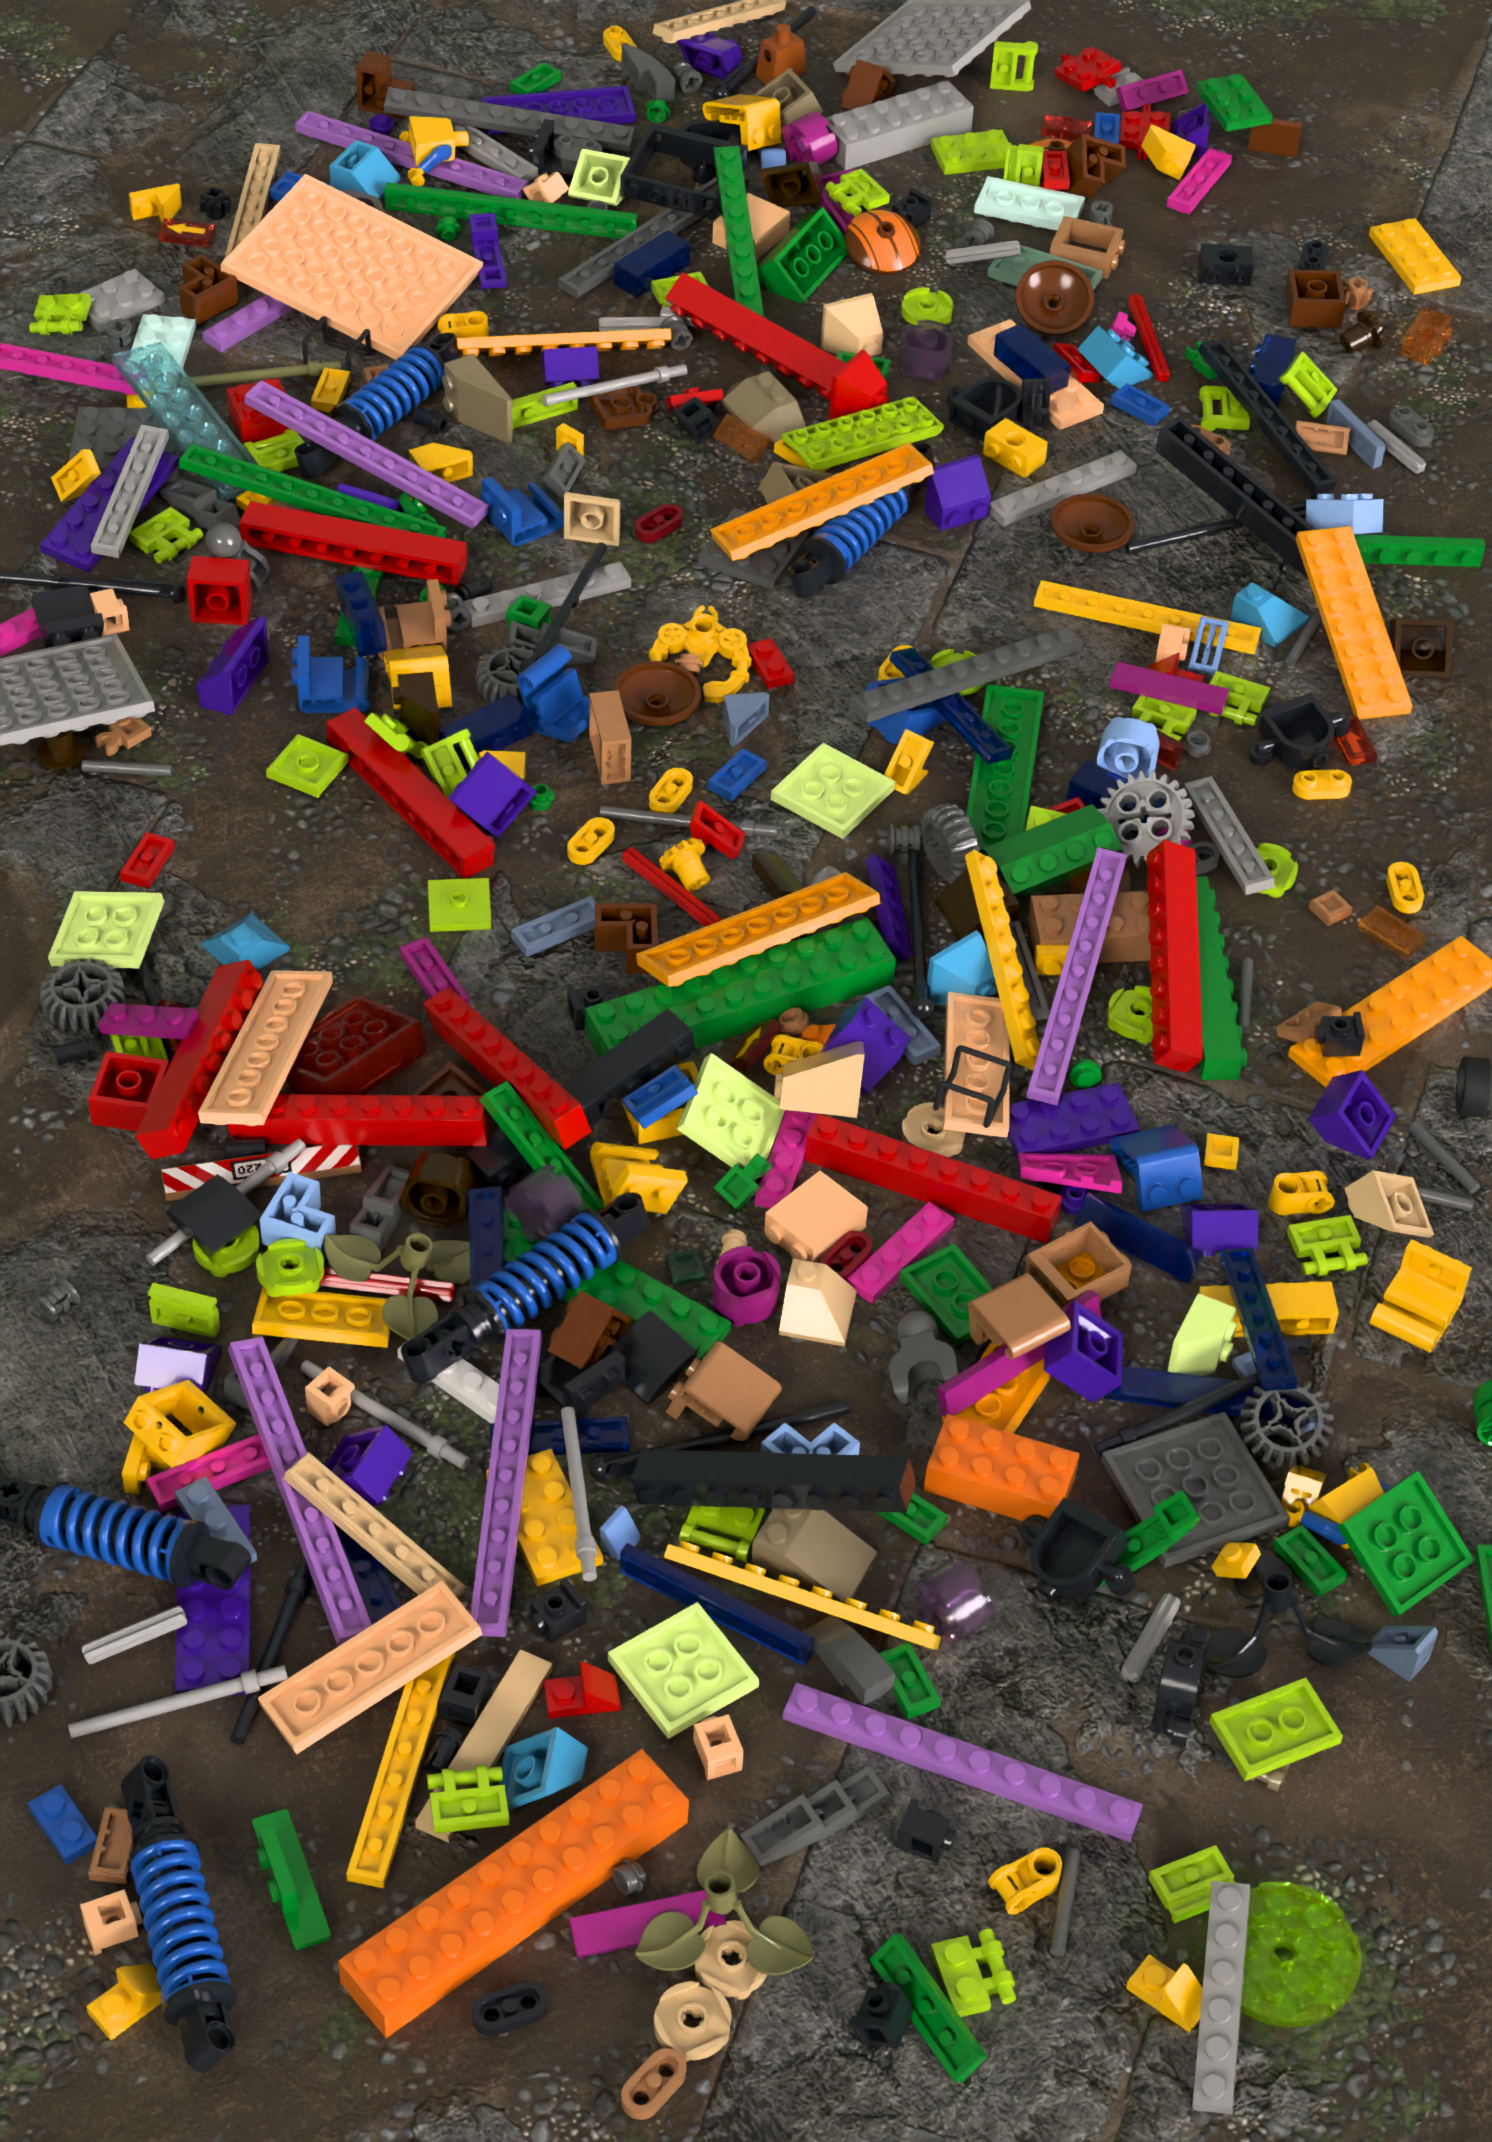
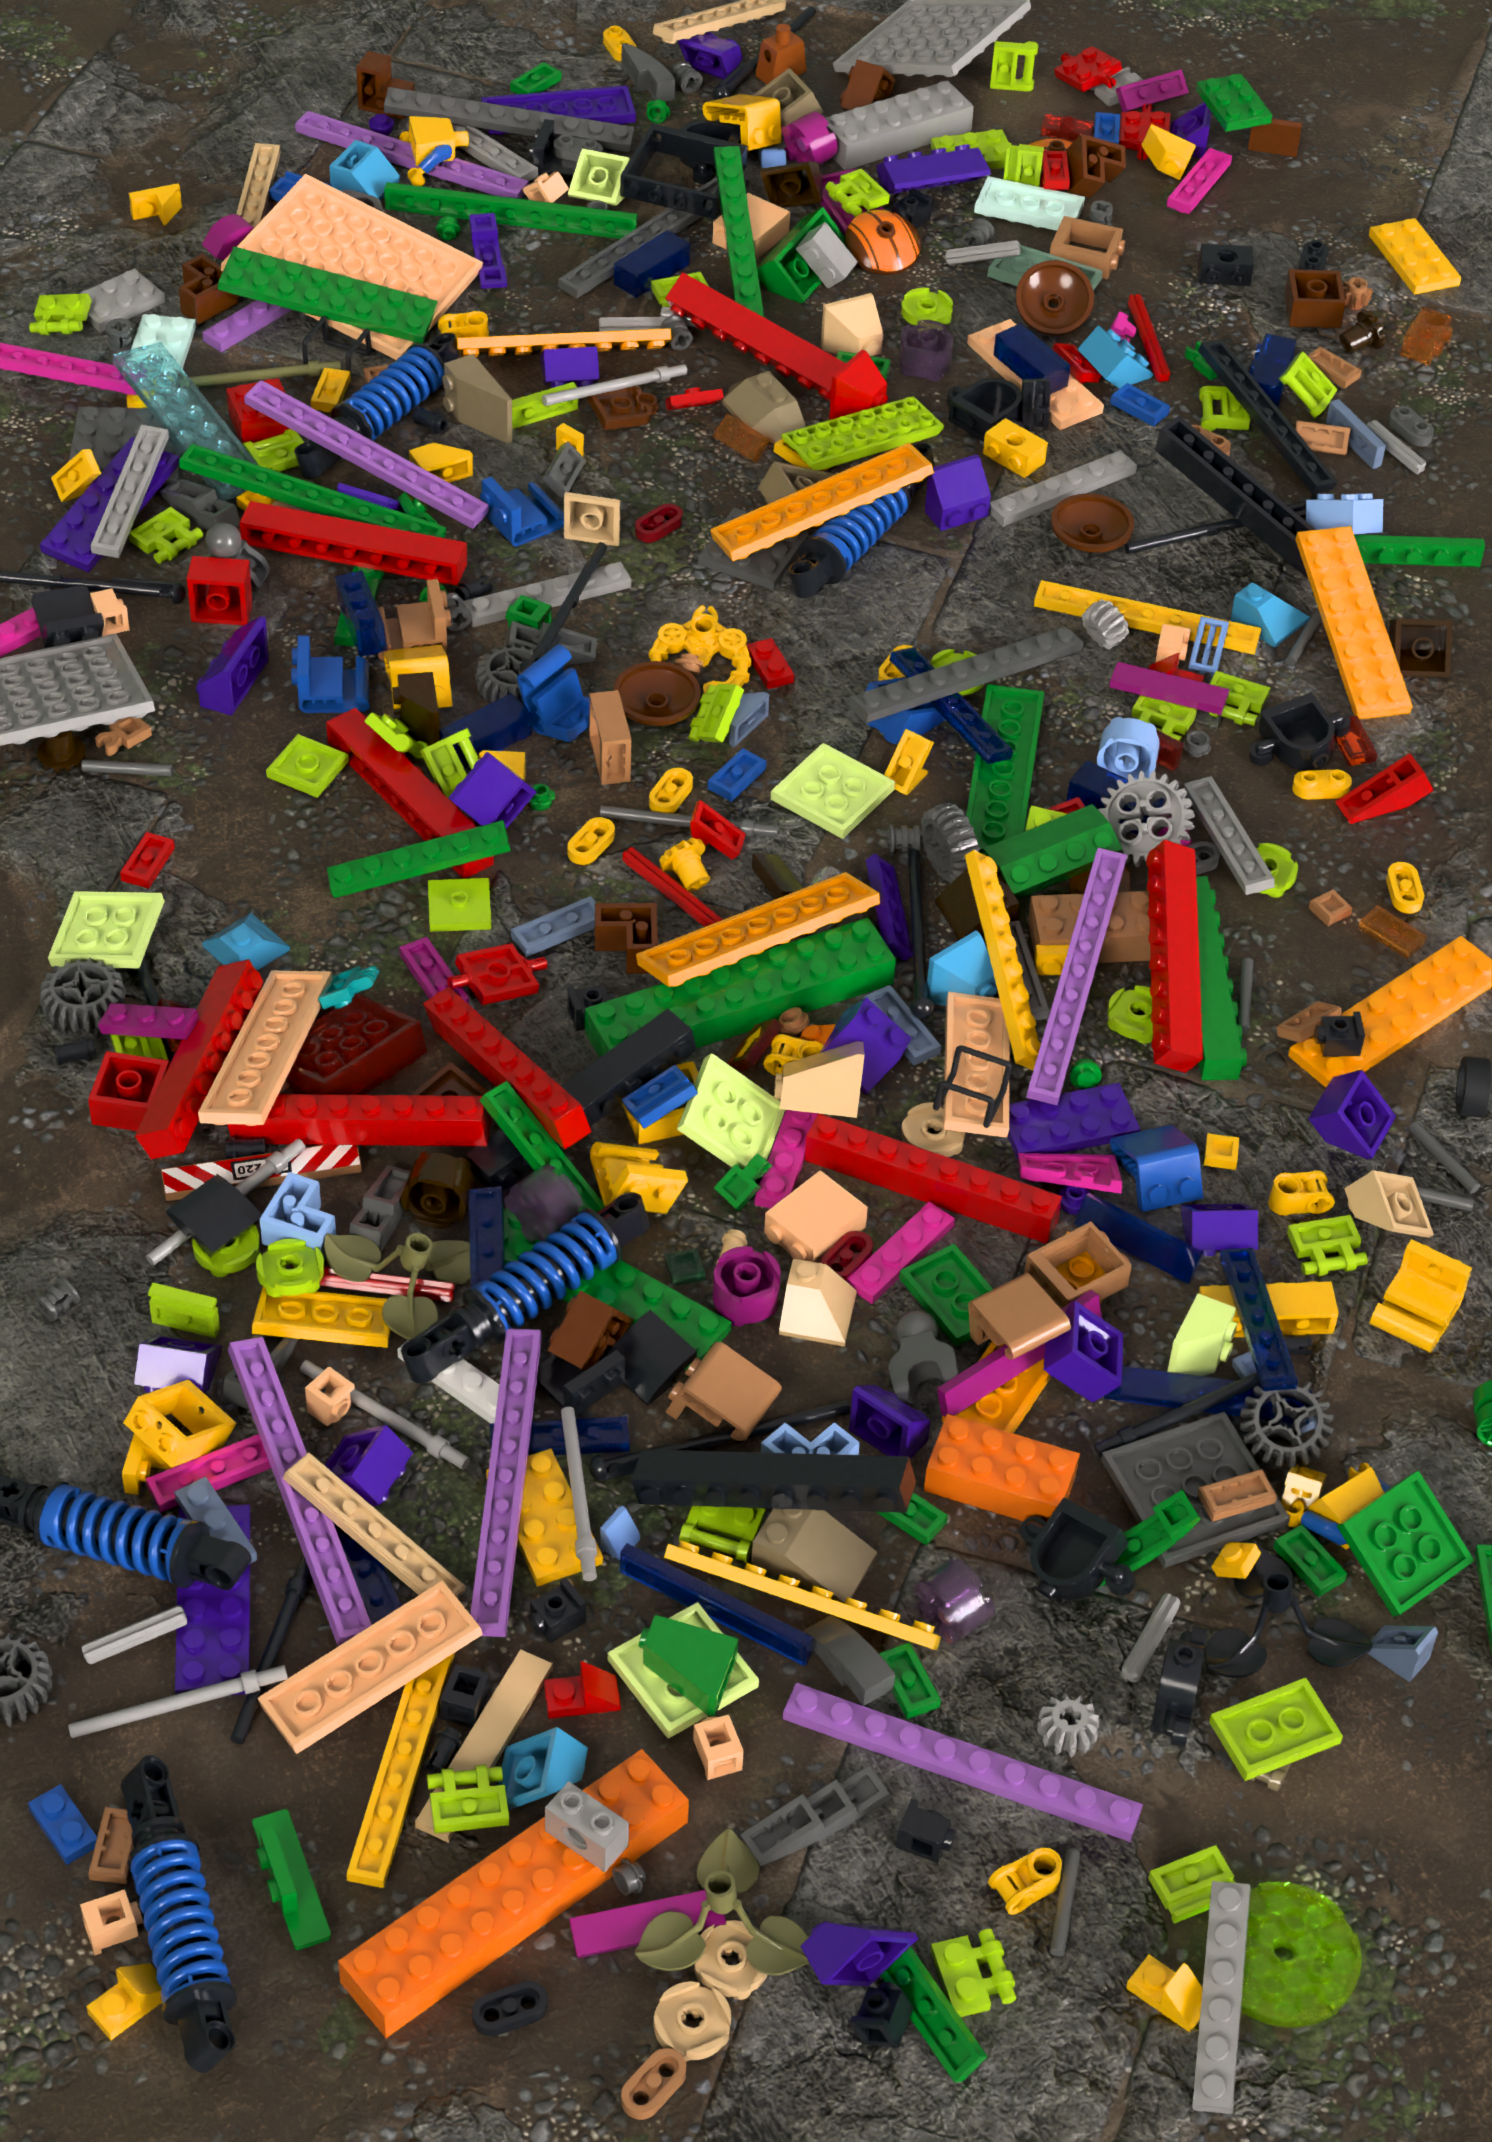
clear red tile [157,218,215,248] -> none
black gear [199,187,231,220] -> none
black brick [673,397,719,445] -> none
none -> magenta brick [202,214,254,260]
none -> green plate [218,247,438,344]
none -> teal hinge [318,966,379,1009]
none -> green plate [327,820,511,898]
none -> red plate [447,943,547,1005]
none -> light grey brick [545,1781,629,1872]
none -> green slope [639,1615,738,1717]
none -> lime plate [688,684,744,743]
none -> light grey brick [796,222,858,288]
none -> dark purple slope [800,1921,919,1986]
none -> dark purple slope [849,1385,931,1459]
none -> dark purple slope [876,144,991,194]
none -> light grey gear [1037,1692,1100,1758]
none -> light grey gear [1082,599,1129,649]
none -> medium nougat plate [1197,1469,1277,1522]
none -> medium nougat plate [1307,347,1362,389]
none -> red slope [1335,753,1434,824]

